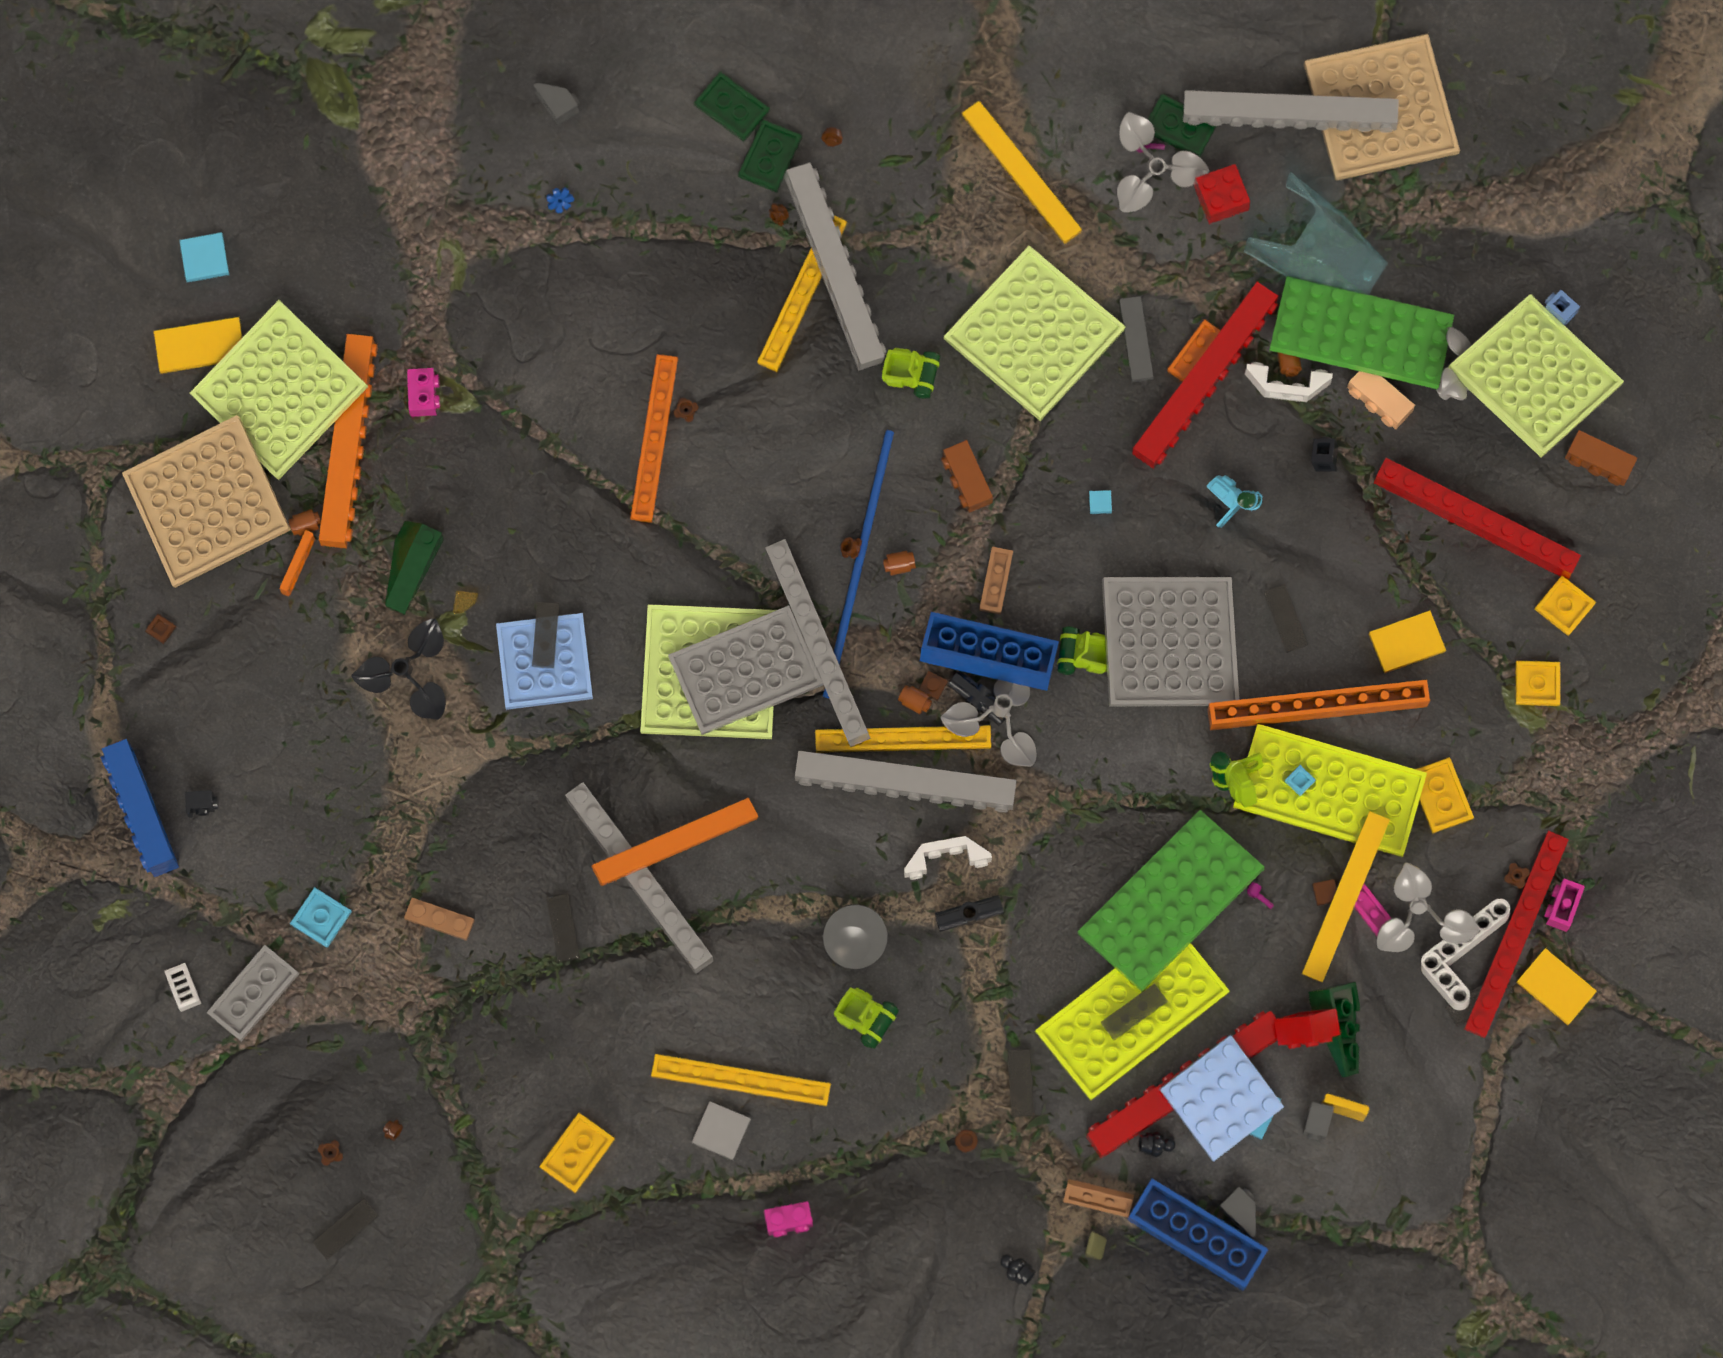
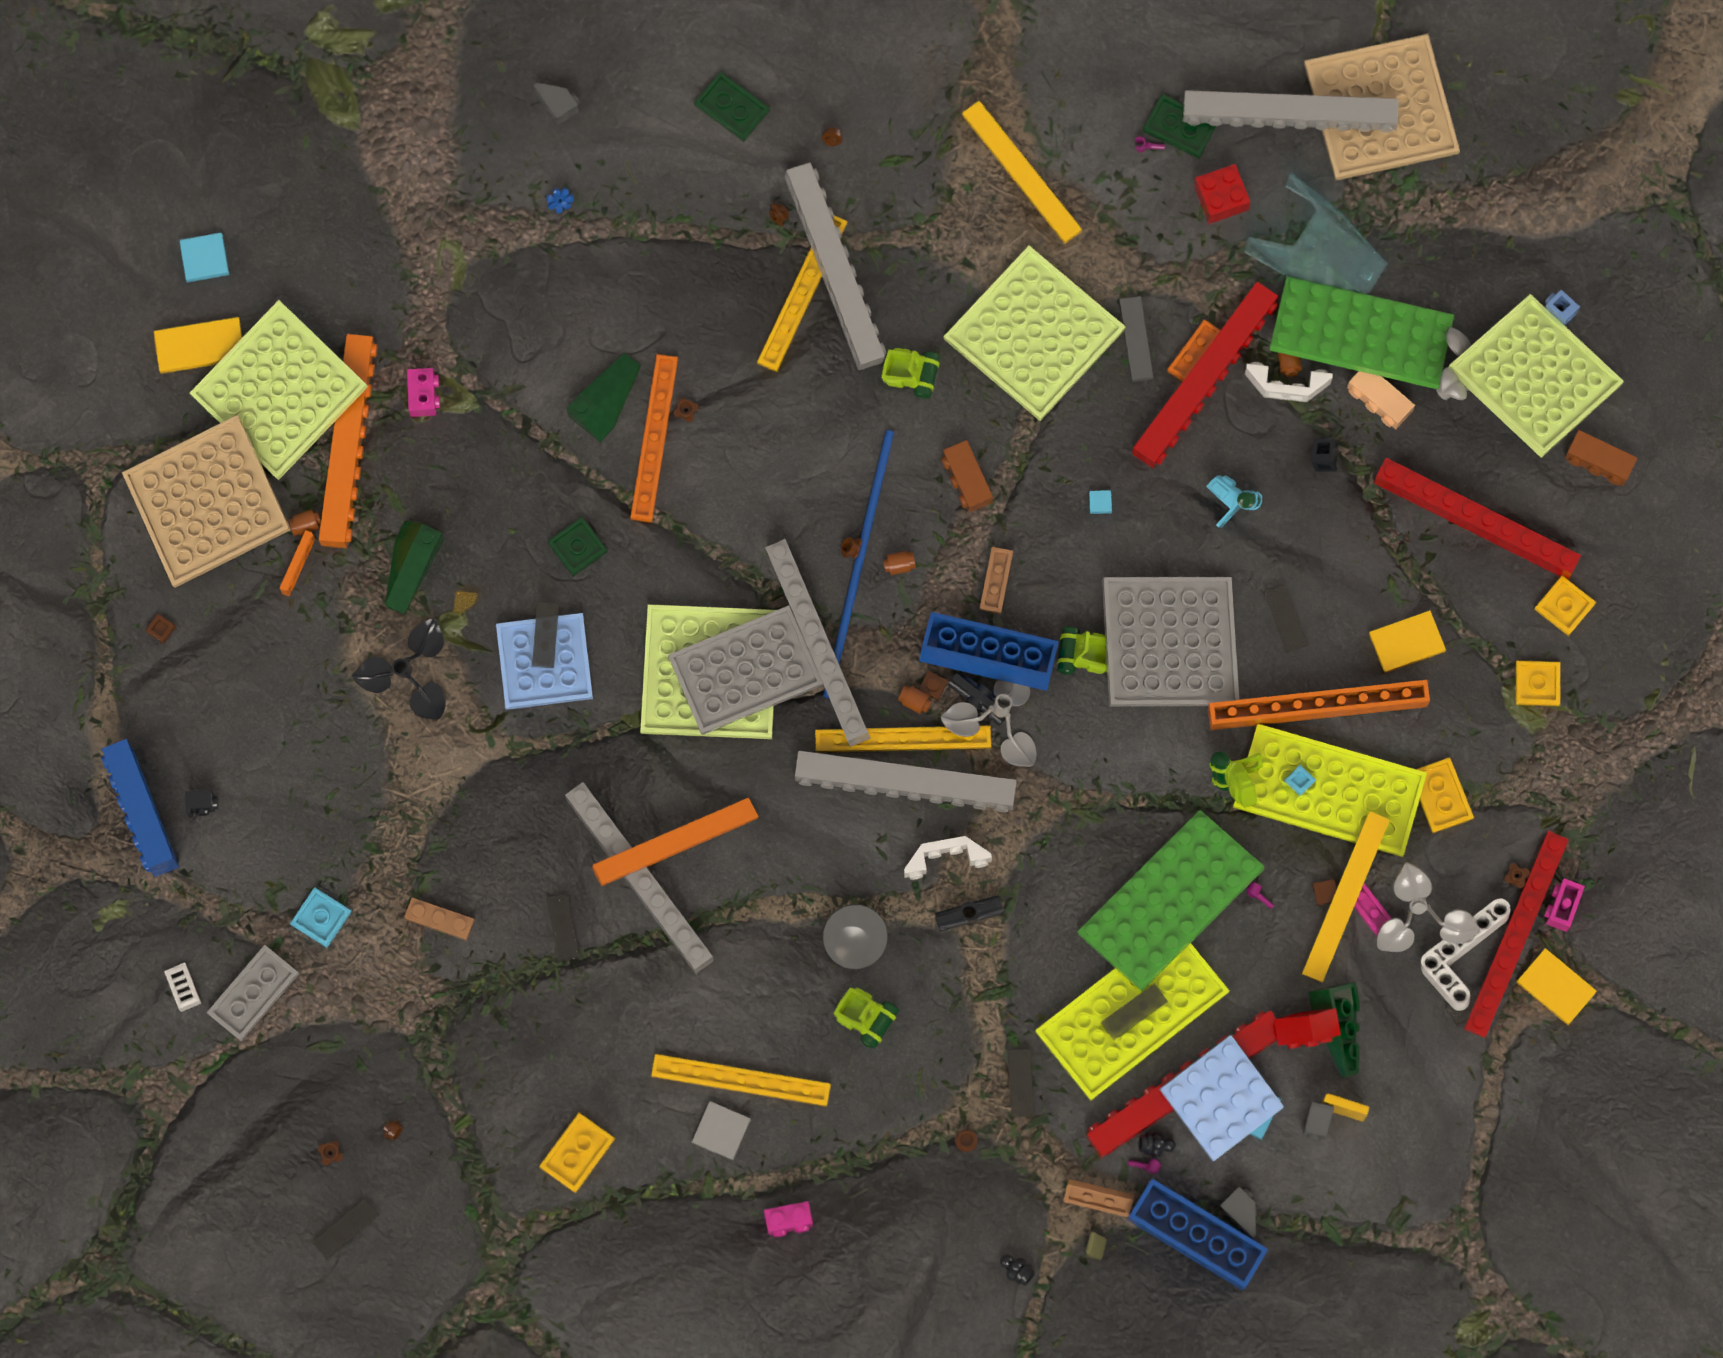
dark green tile [738,120,802,193] -> none
light grey plant [1117,112,1209,212] -> none
none -> dark green tile [547,517,608,577]
none -> dark green wedge [567,353,641,443]
none -> magenta hand [1128,1159,1161,1175]

